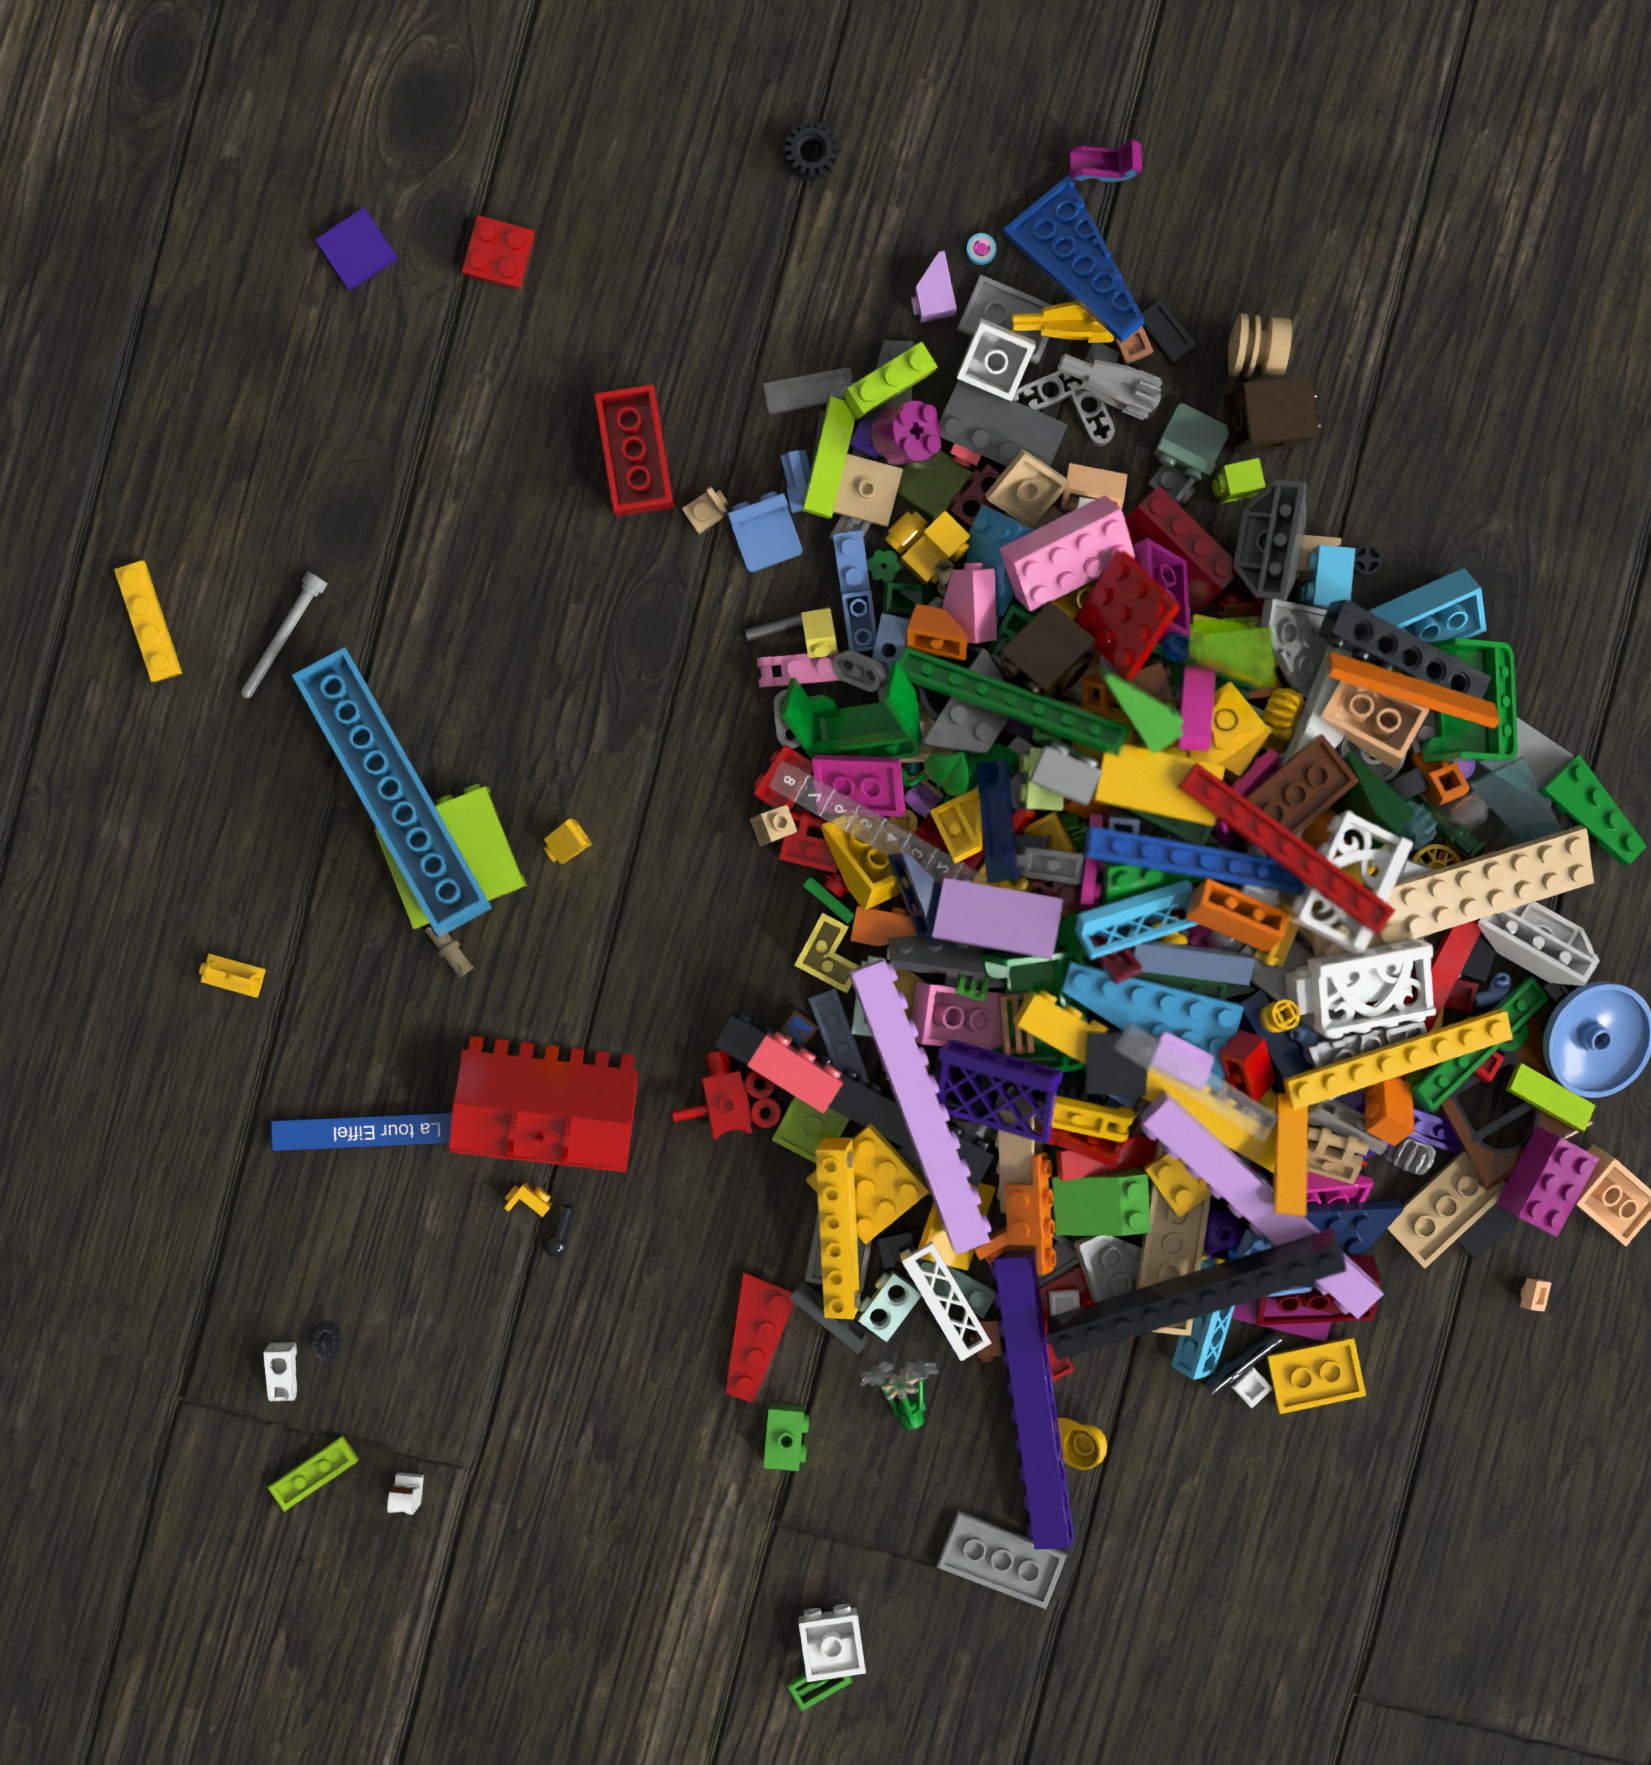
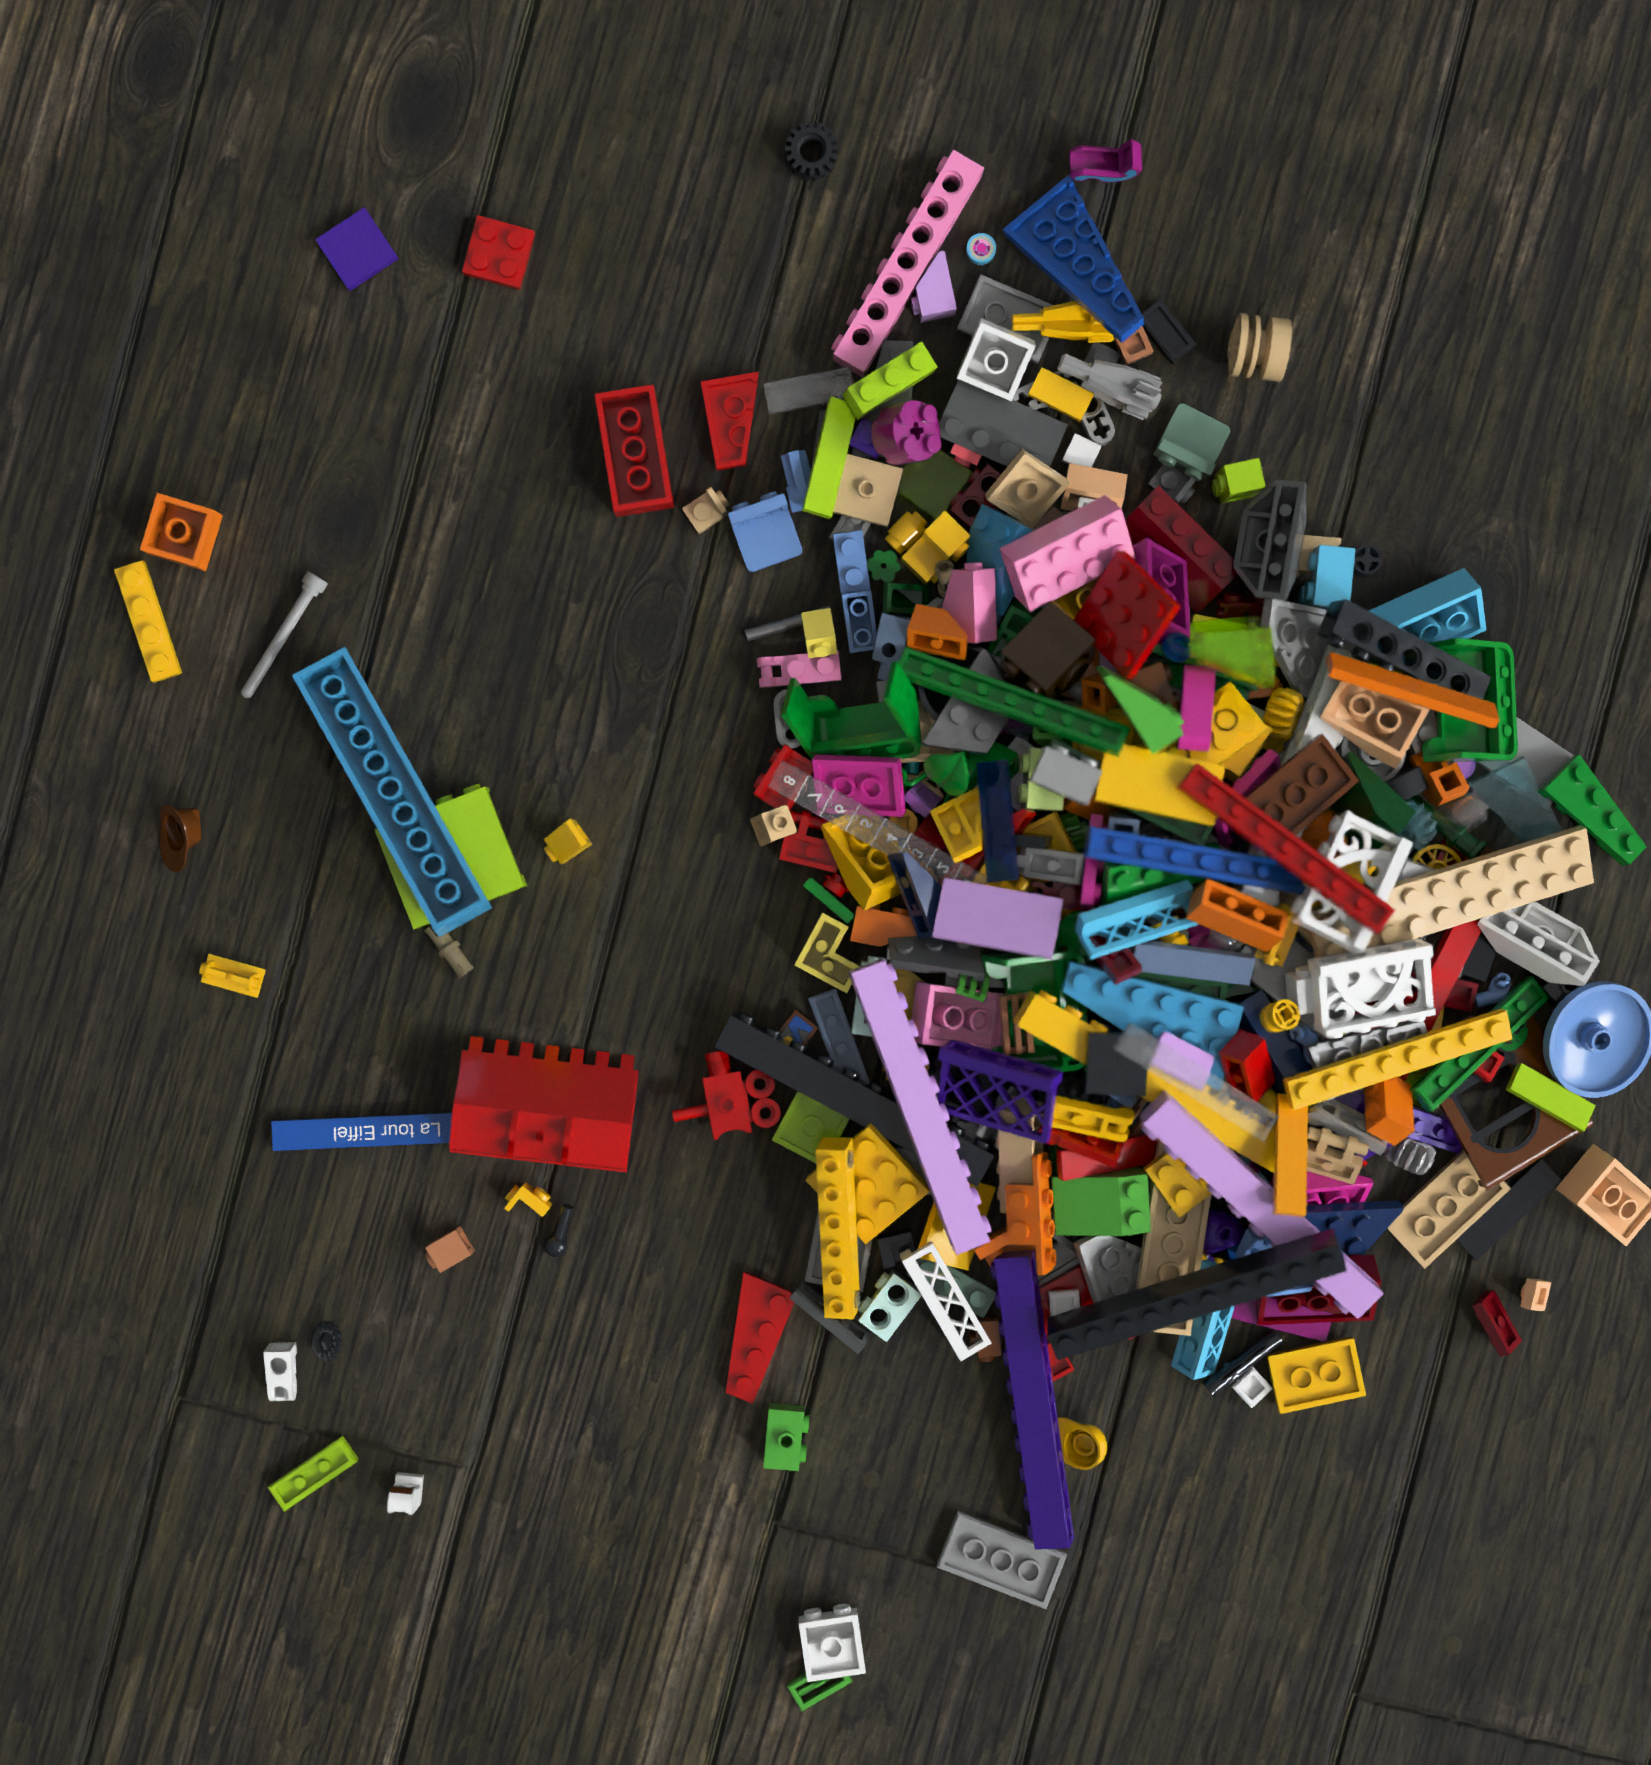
coral brick [747,1032,844,1114] -> none
light grey plate [833,650,887,692] -> none
clear plant [860,1359,939,1430] -> none
dark brown brick [1223,376,1321,455] -> none
magenta brick [1495,1126,1600,1237] -> none
none -> orange brick [140,493,223,572]
none -> reddish brown piece [160,804,202,873]
none -> nougat brick [425,1226,475,1273]
none -> red wing [701,371,759,471]
none -> bright pink brick [831,150,984,378]
none -> yellow tile [1028,367,1094,422]
none -> white tile [1062,433,1101,467]
none -> dark red plate [1472,1289,1522,1357]

